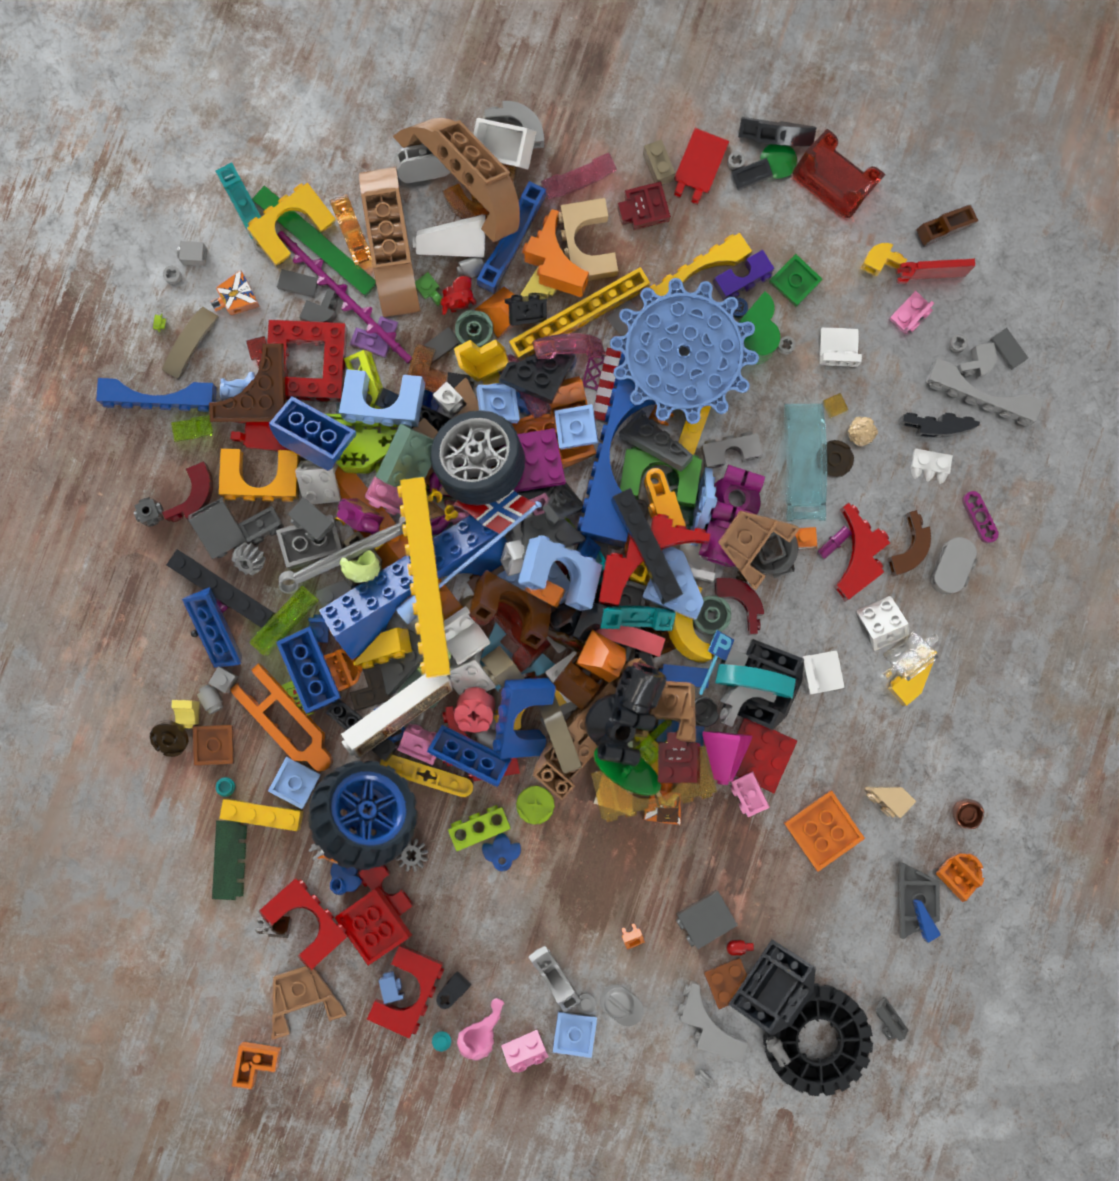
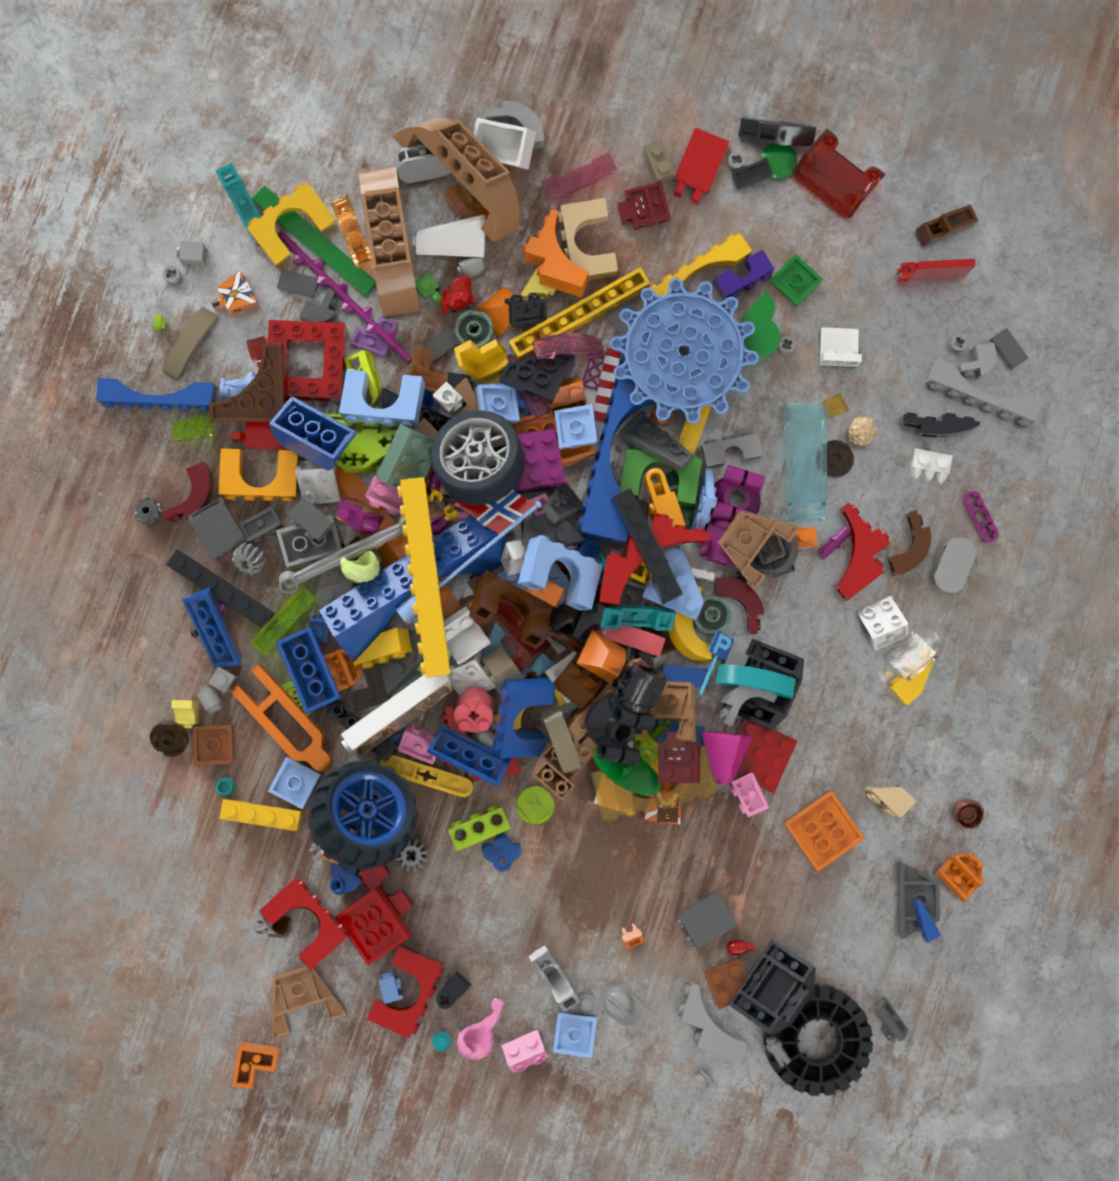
clear green windscreen [212,820,247,900] -> none
blue arch [477,181,546,294] -> none
dark grey hair [695,696,719,727] -> none
blue tile [733,298,748,318] -> none
white bracket [801,651,844,695] -> none
yellow brick [860,243,907,276] -> none
bright pink bracket [889,291,934,334] -> none

